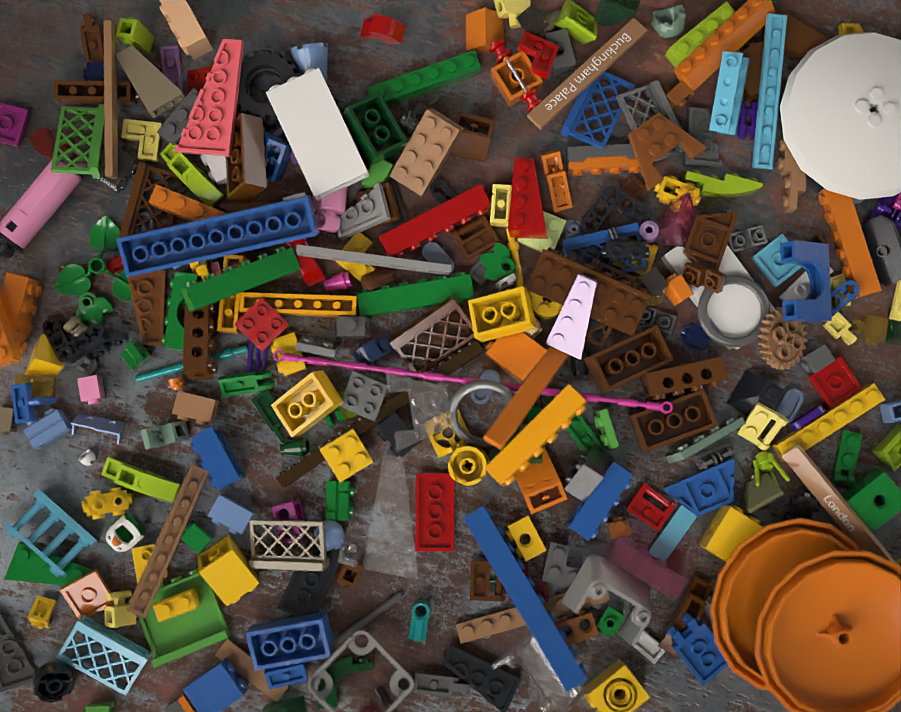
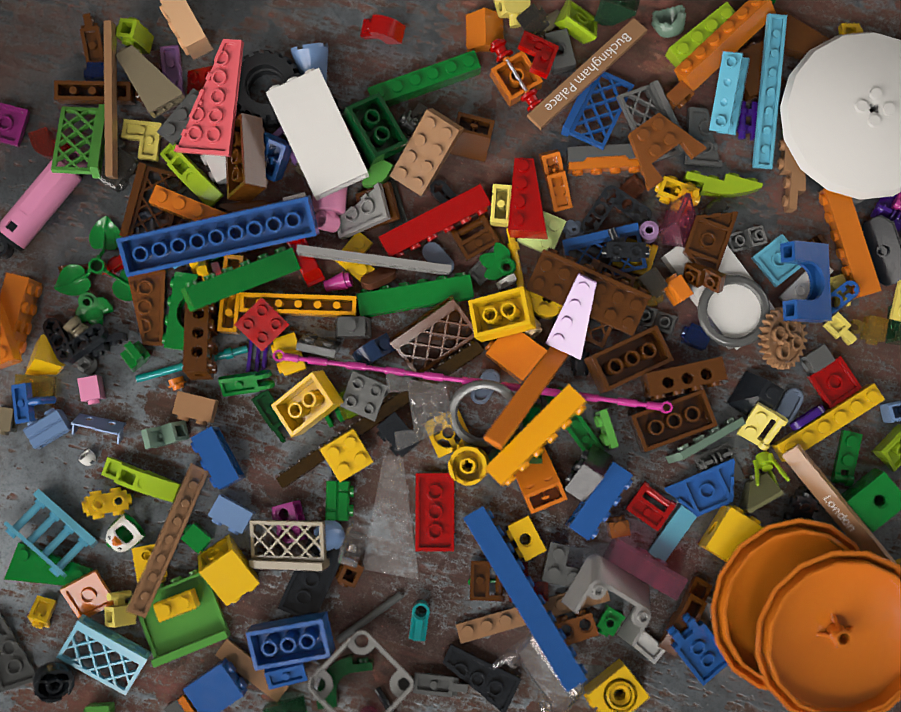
dark green cone [280,437,310,456] -> none

